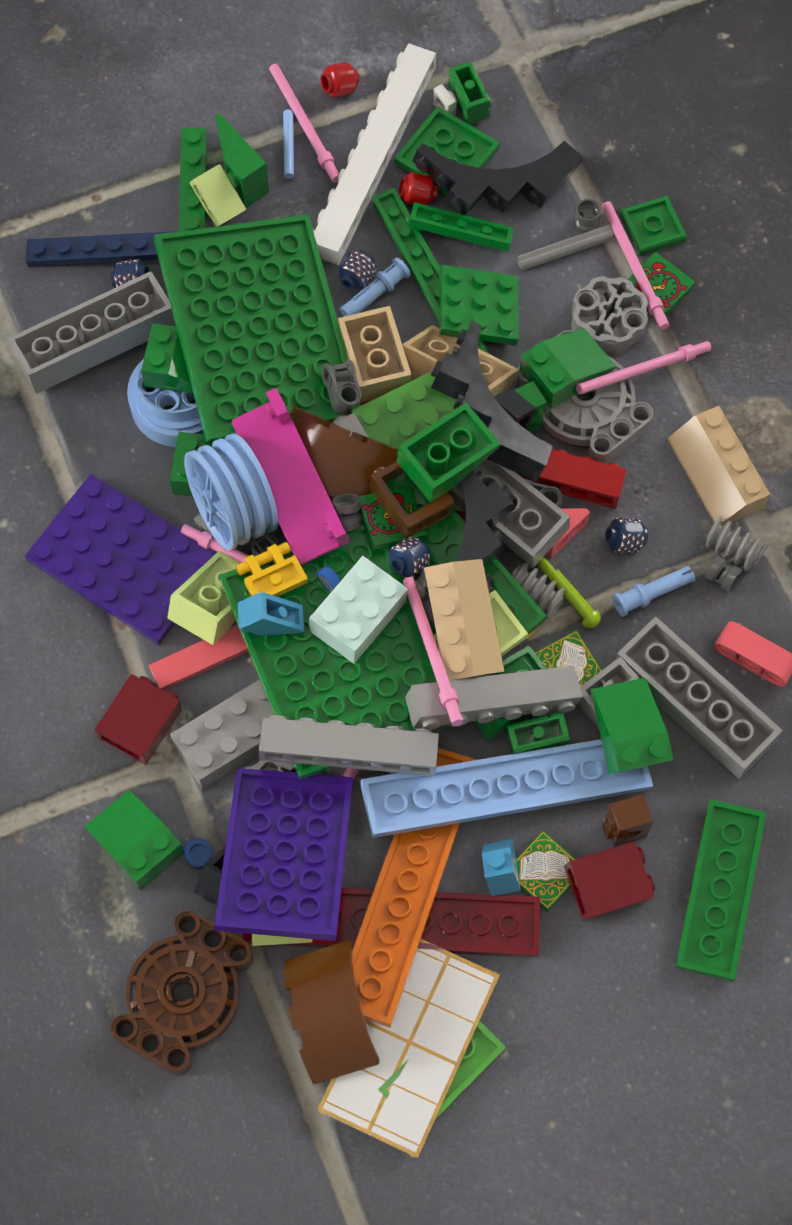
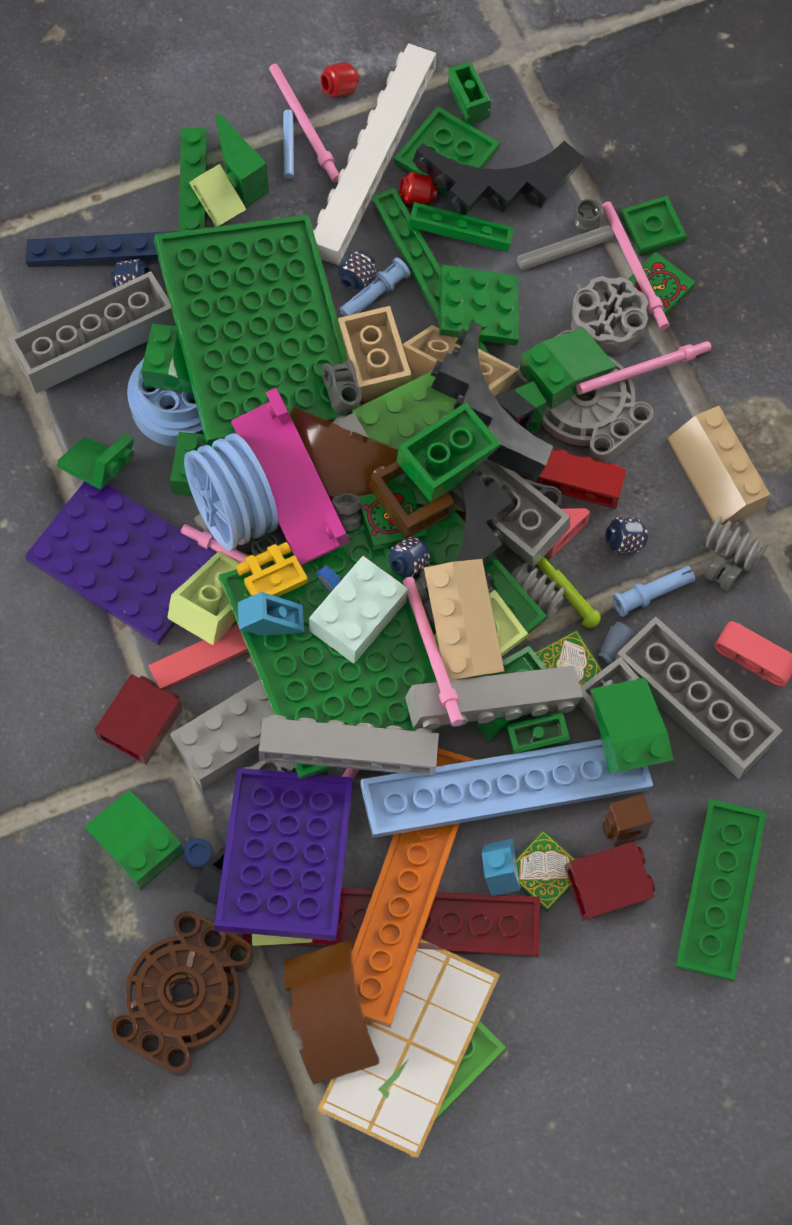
white plate [433,84,457,116] -> none
none -> green bracket [57,434,134,489]
none -> sand blue cone [598,622,635,664]

